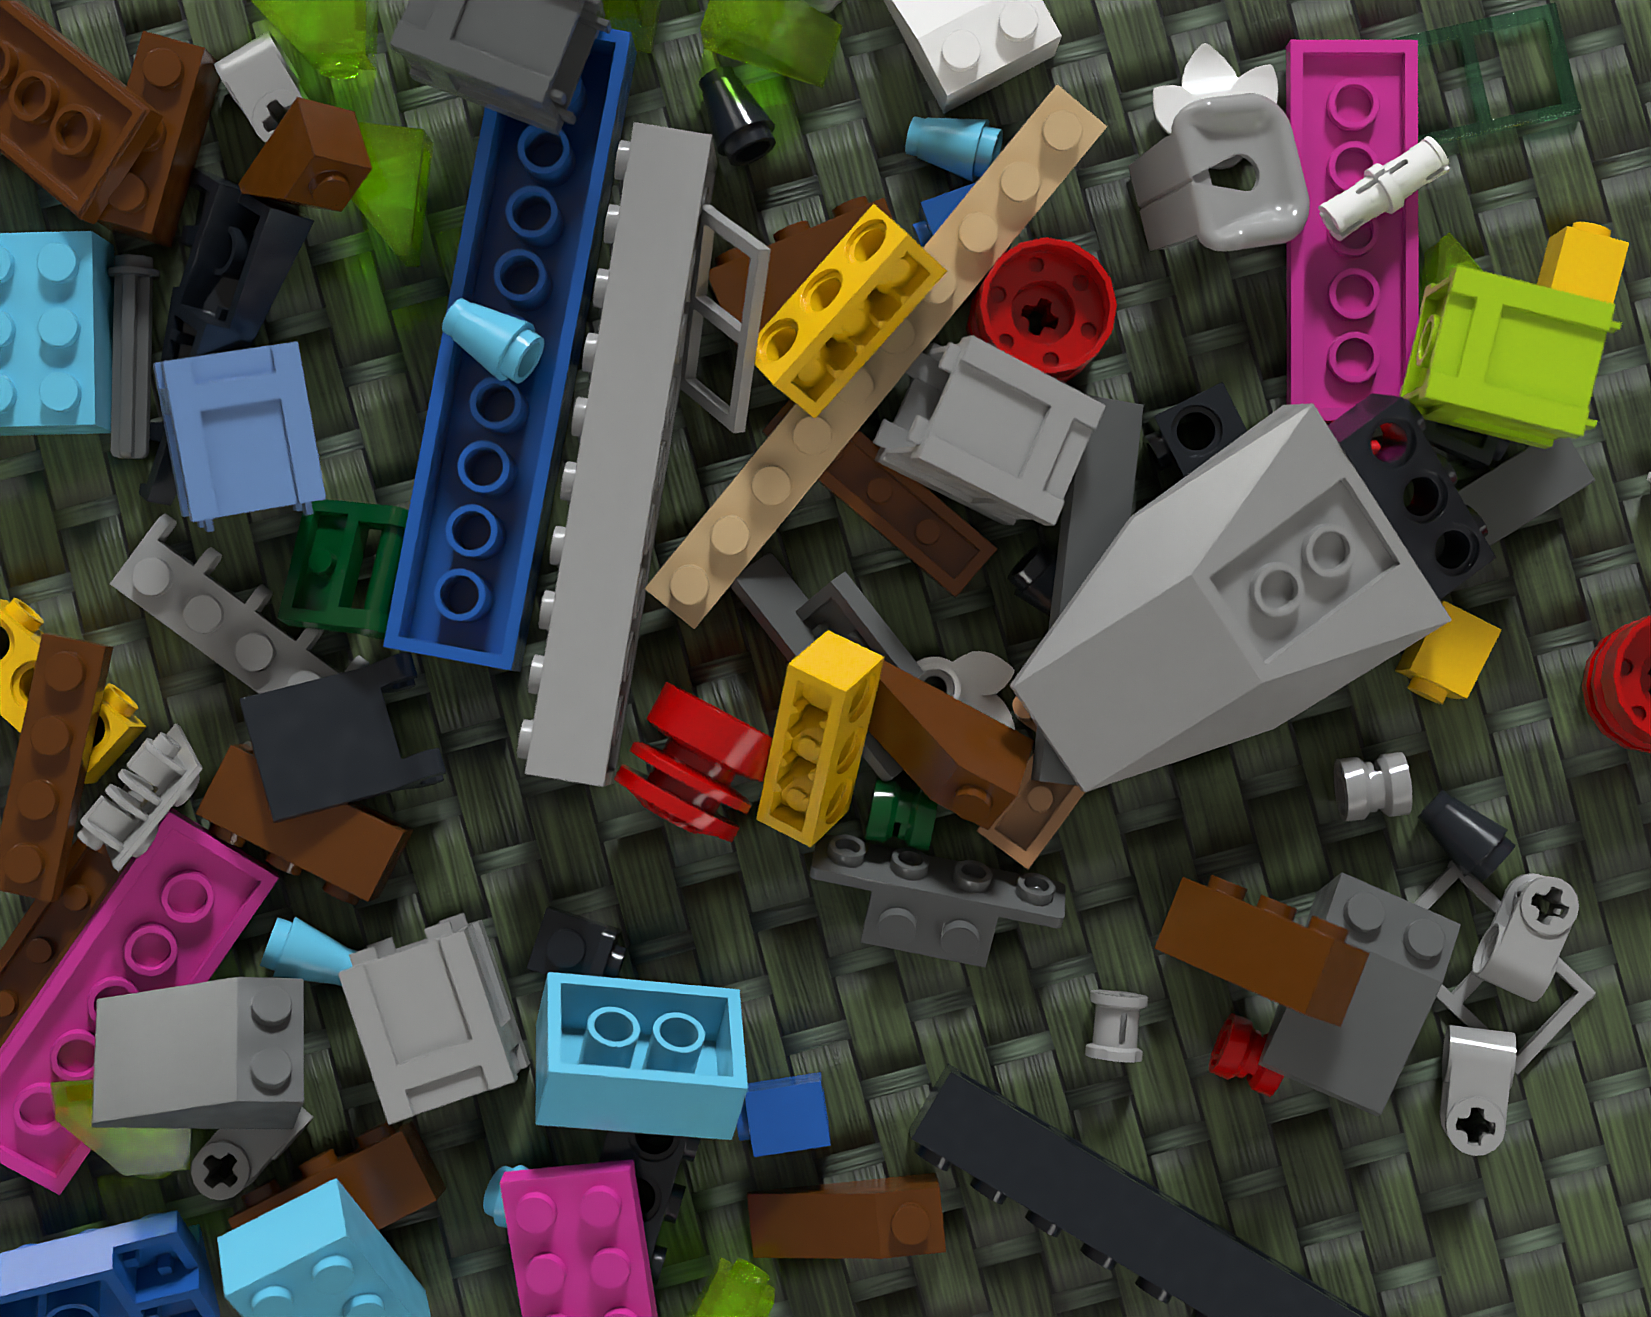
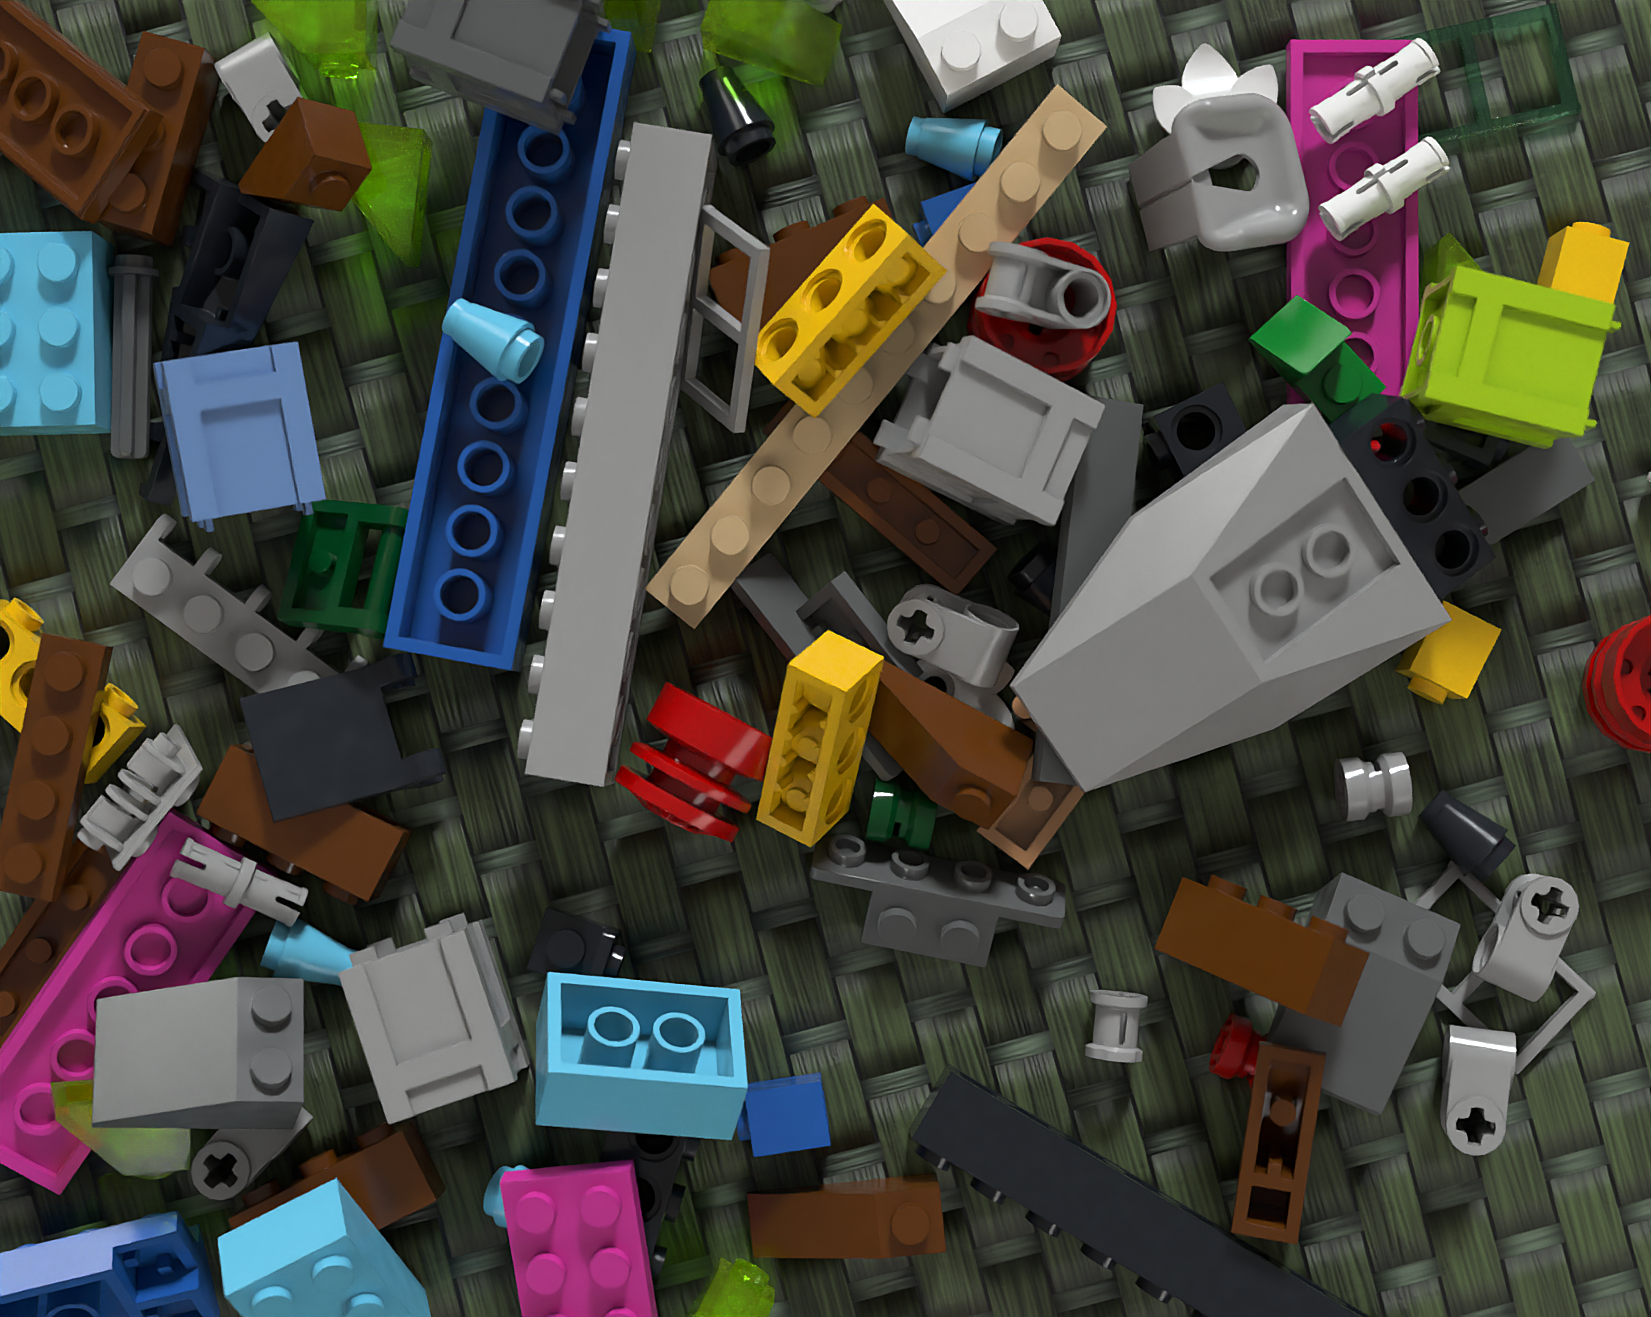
none -> light grey pin [170,837,308,927]
none -> light grey piece [887,584,1019,687]
none -> light grey piece [975,242,1111,329]
none -> reddish brown slope [1231,1041,1326,1245]
none -> green slope [1248,295,1387,426]
none -> white pin [1309,38,1440,144]

